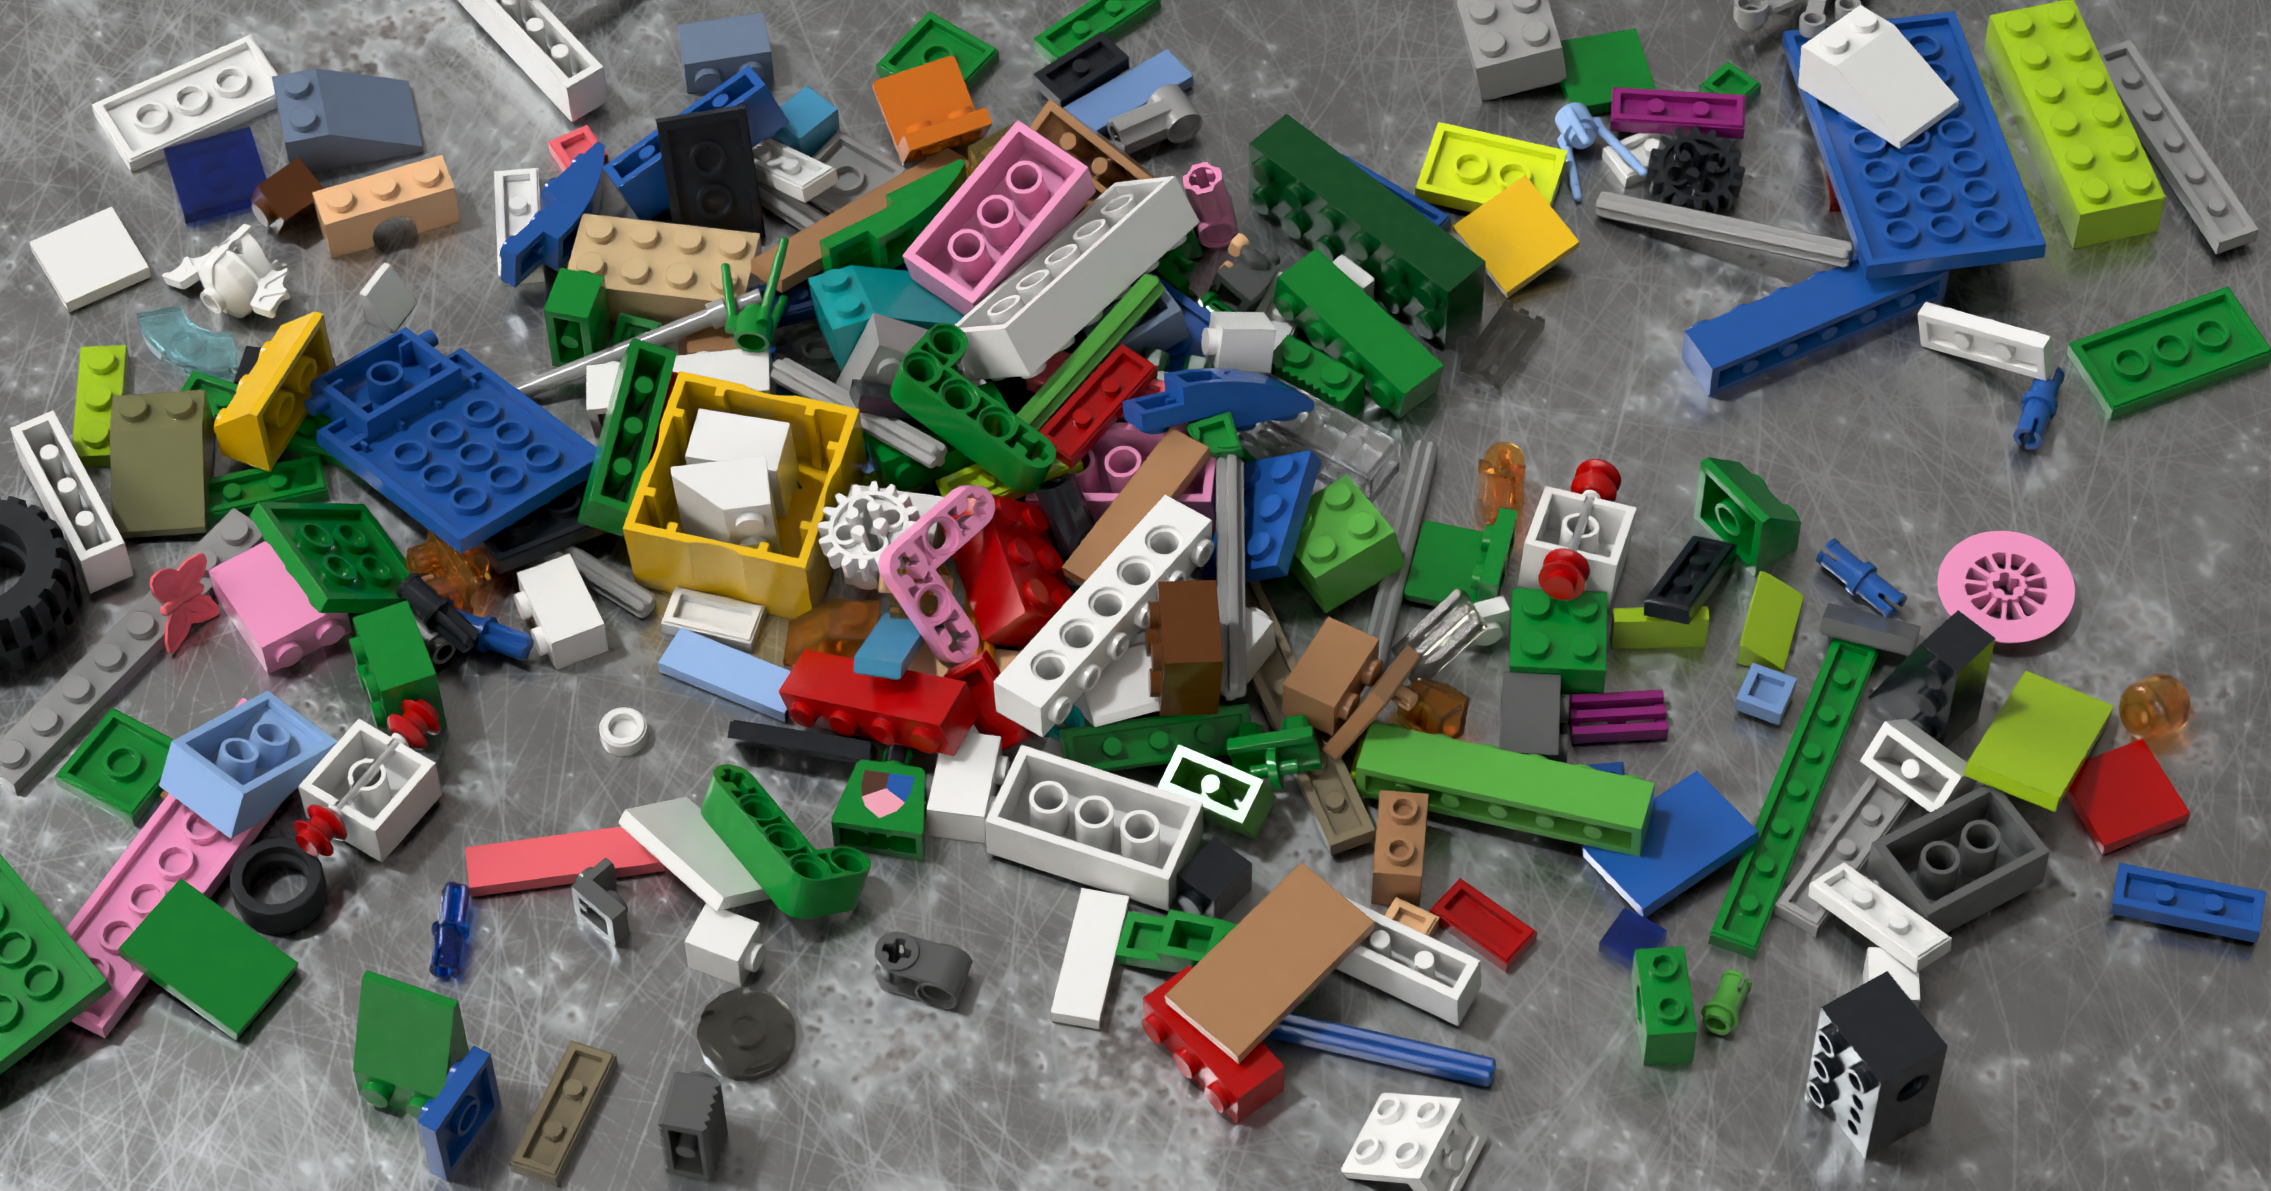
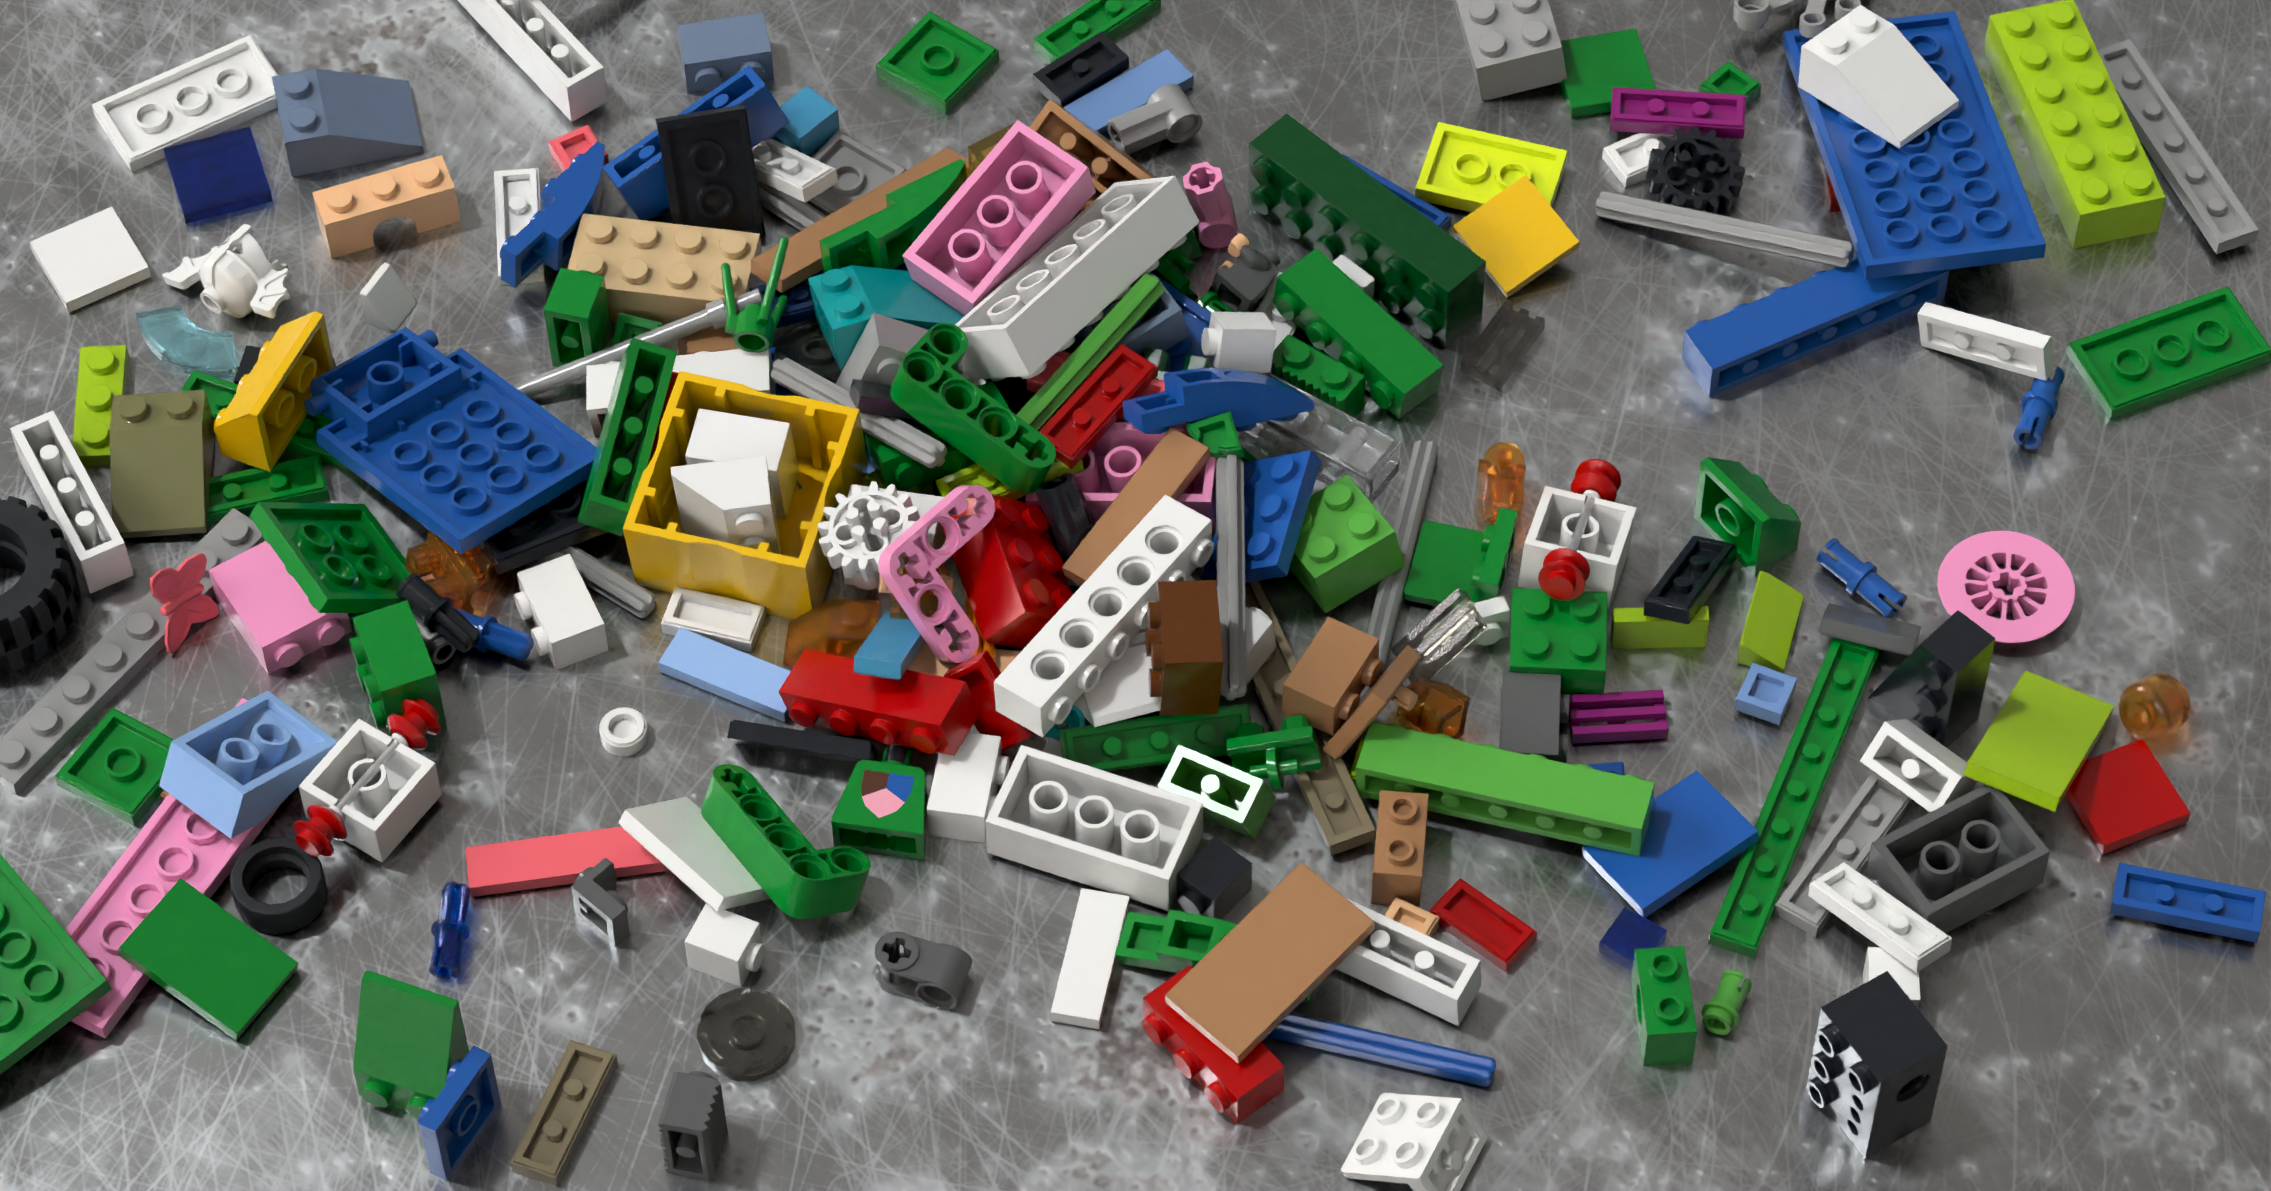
reddish brown brick [250,157,324,235] -> none
orange bracket [872,56,993,165] -> none
light blue plant [1555,102,1648,202] -> none

